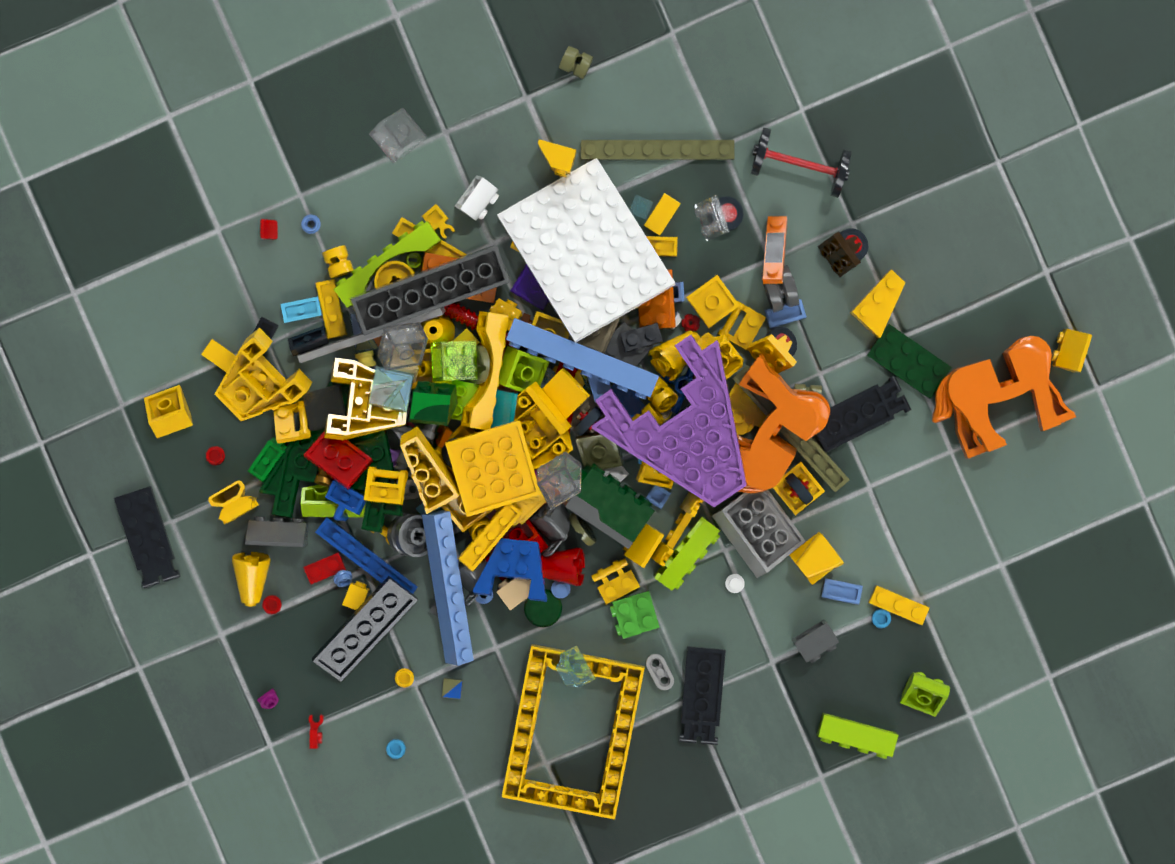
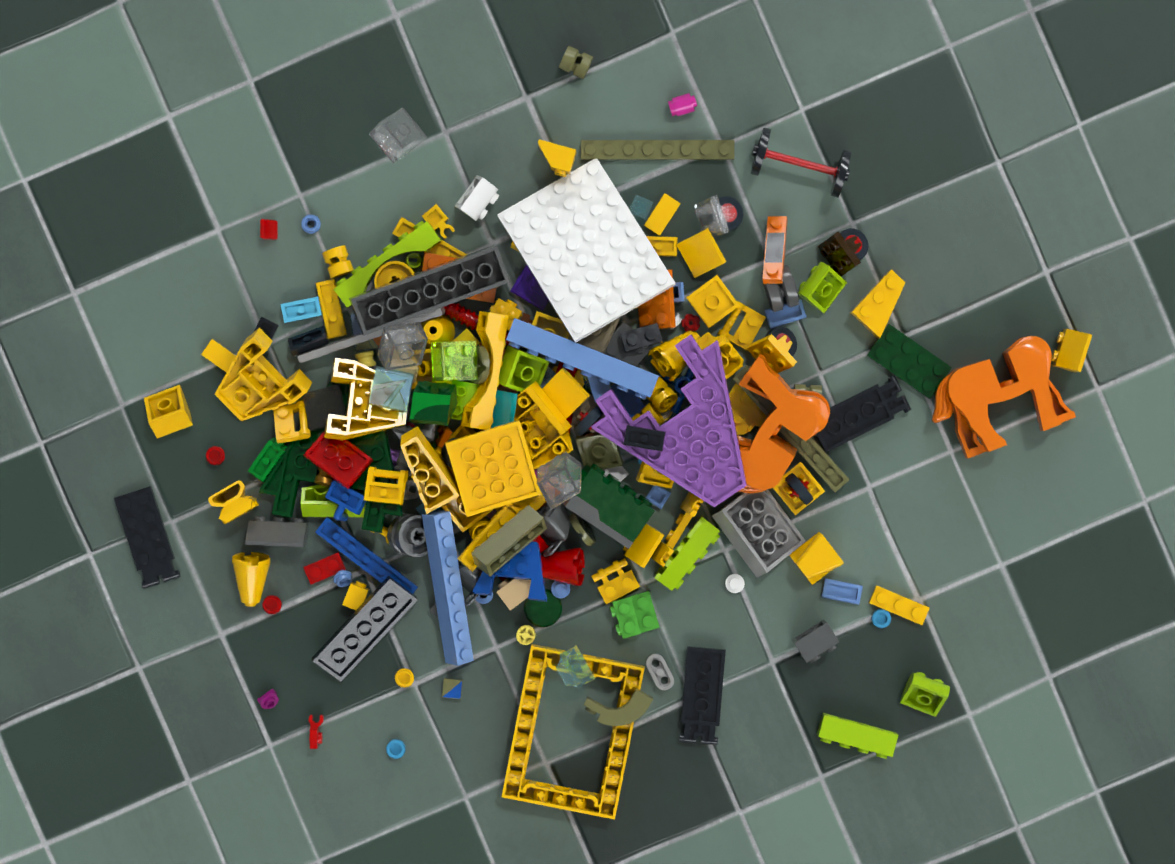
none -> olive brick [471,505,547,577]
none -> light yellow wheel [516,625,536,645]
none -> olive arch [583,688,653,726]
none -> black plate [624,425,666,451]
none -> dark pink brick [668,93,697,116]
none -> yellow tile [676,228,726,278]
none -> lime brick [798,262,847,313]

